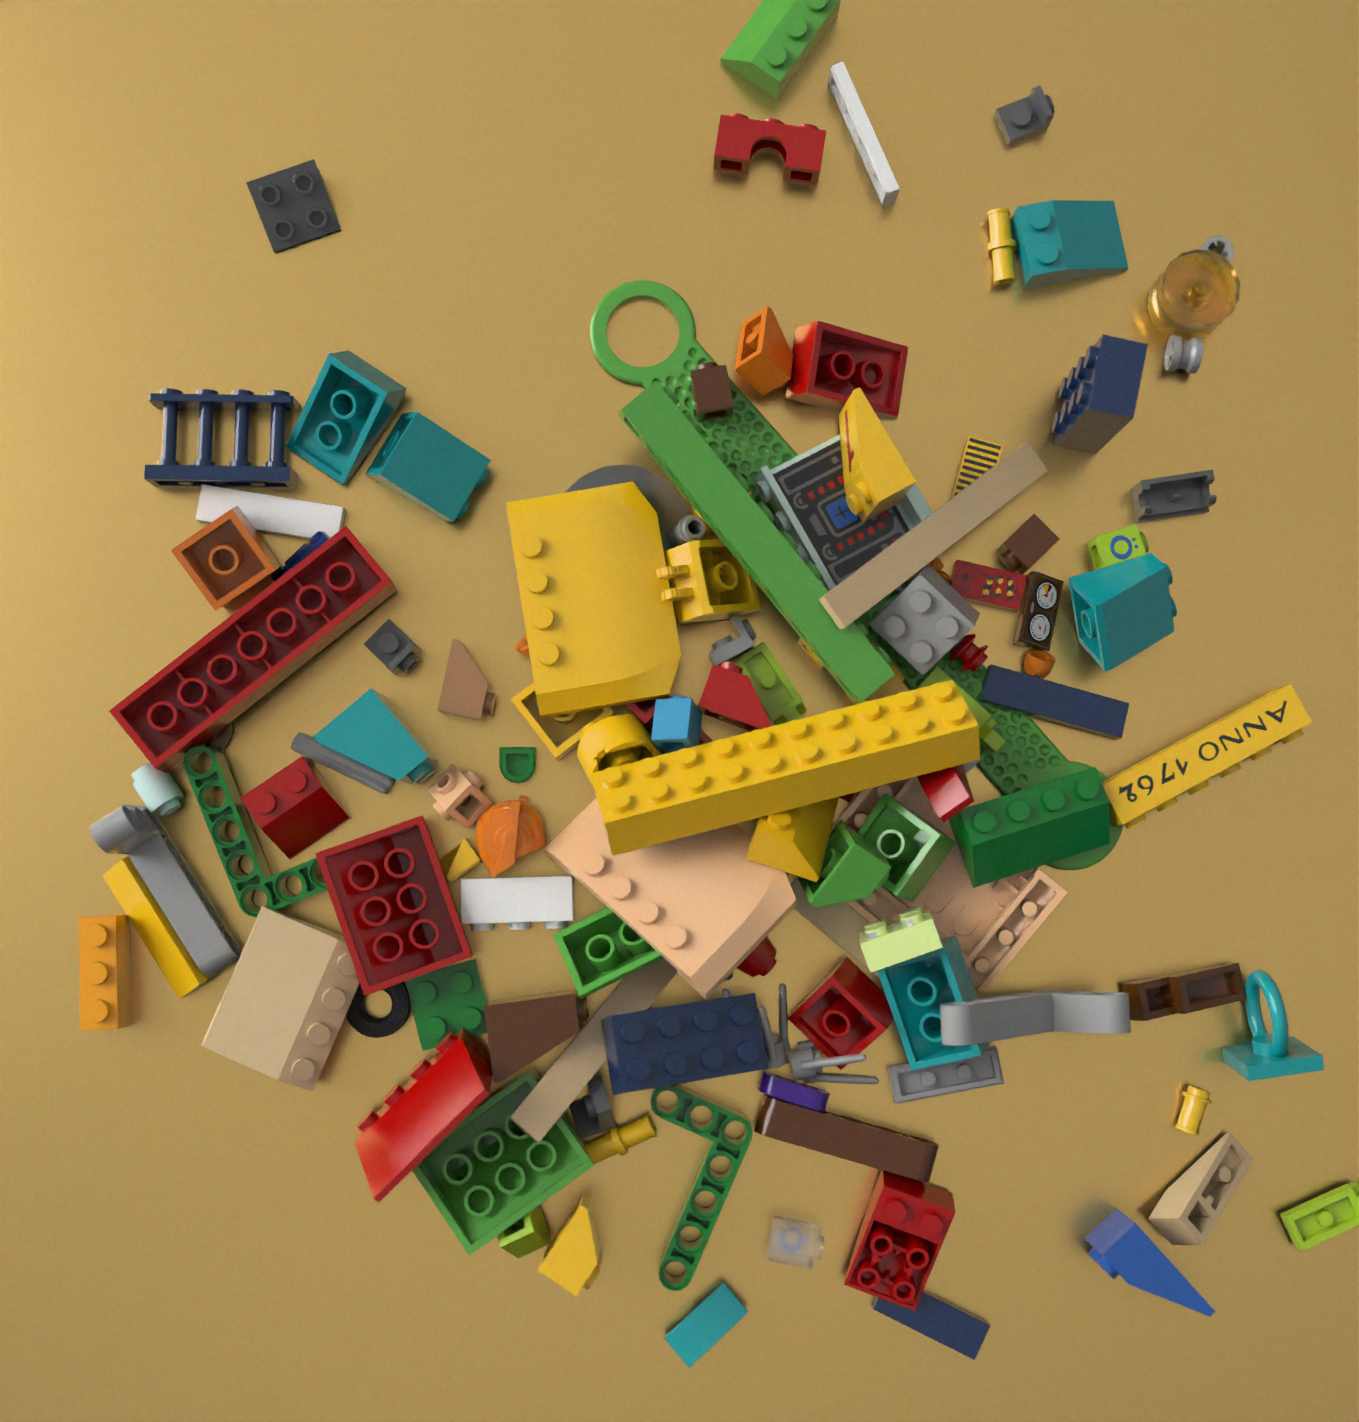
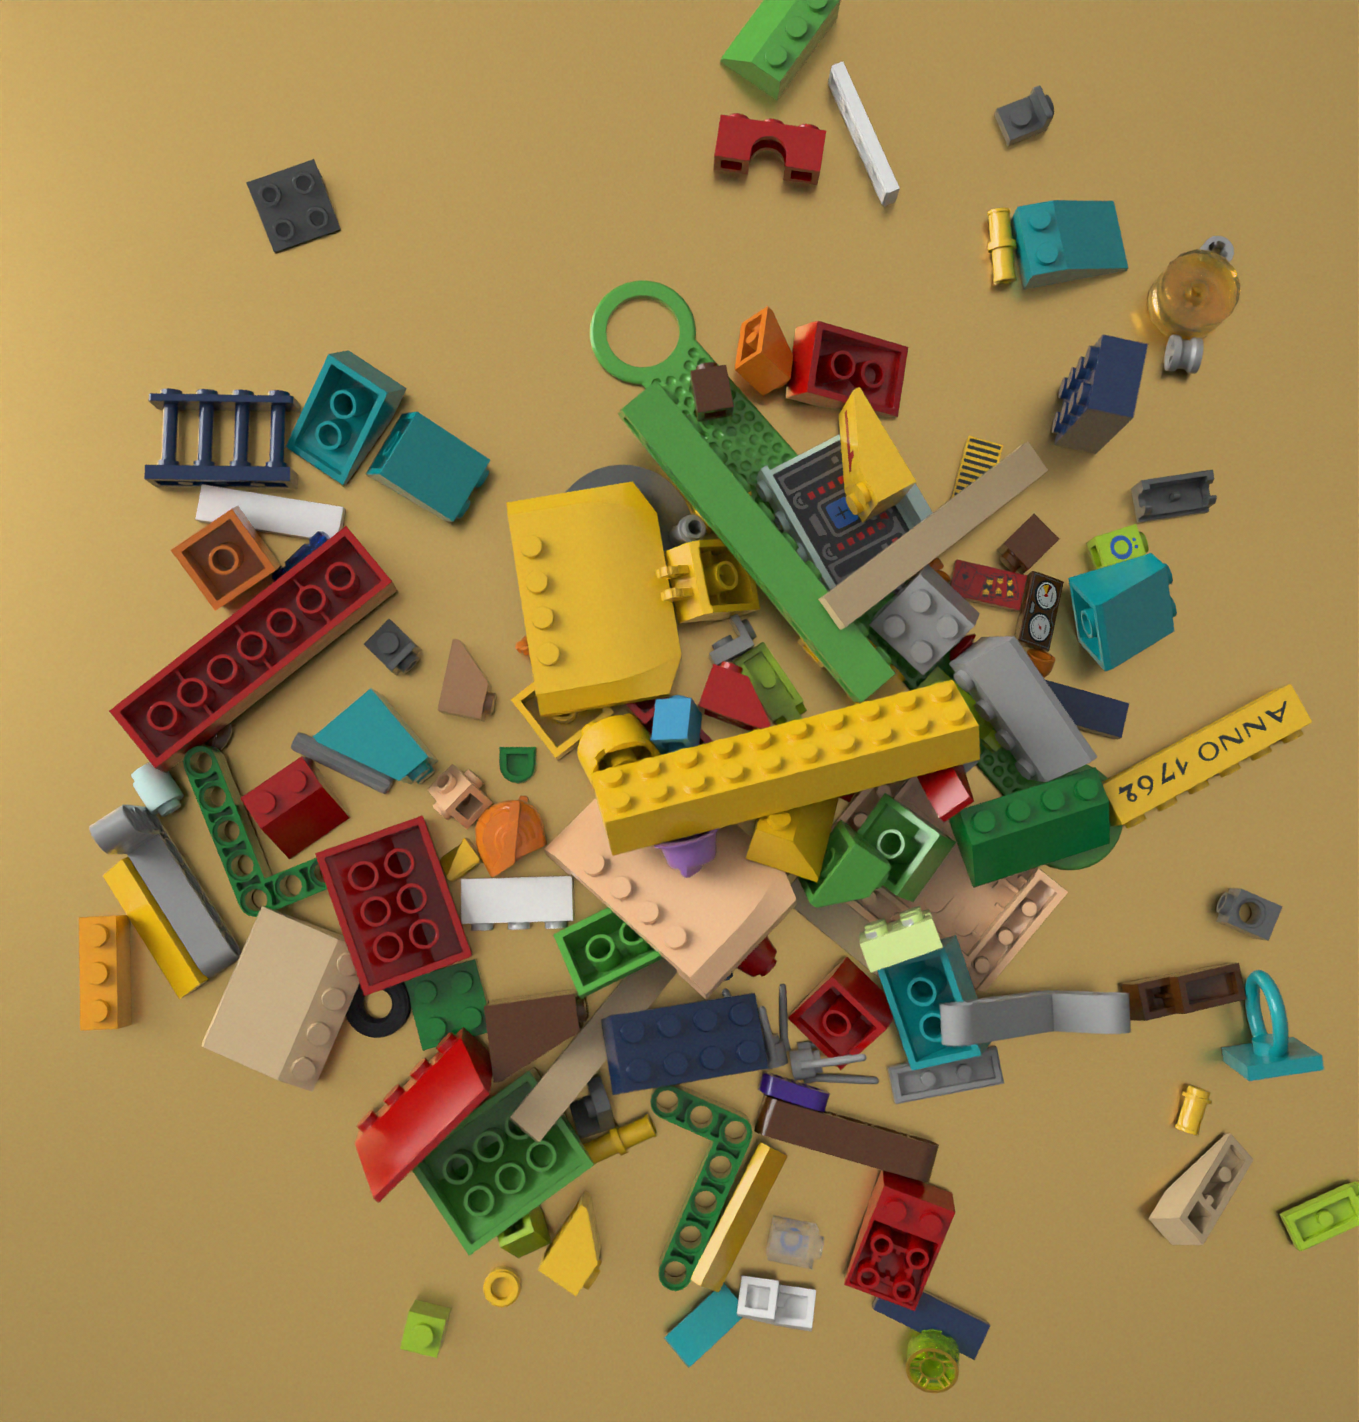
blue slope [1084,1208,1215,1317] -> none
none -> lime brick [400,1300,452,1358]
none -> yellow tile [483,1266,522,1307]
none -> medium lavender piece [654,828,720,878]
none -> yellow tile [690,1142,788,1292]
none -> white slope [737,1276,816,1332]
none -> clear neon green wheel [906,1329,960,1394]
none -> light grey slope [949,636,1097,782]
none -> dark grey brick [1216,888,1283,941]

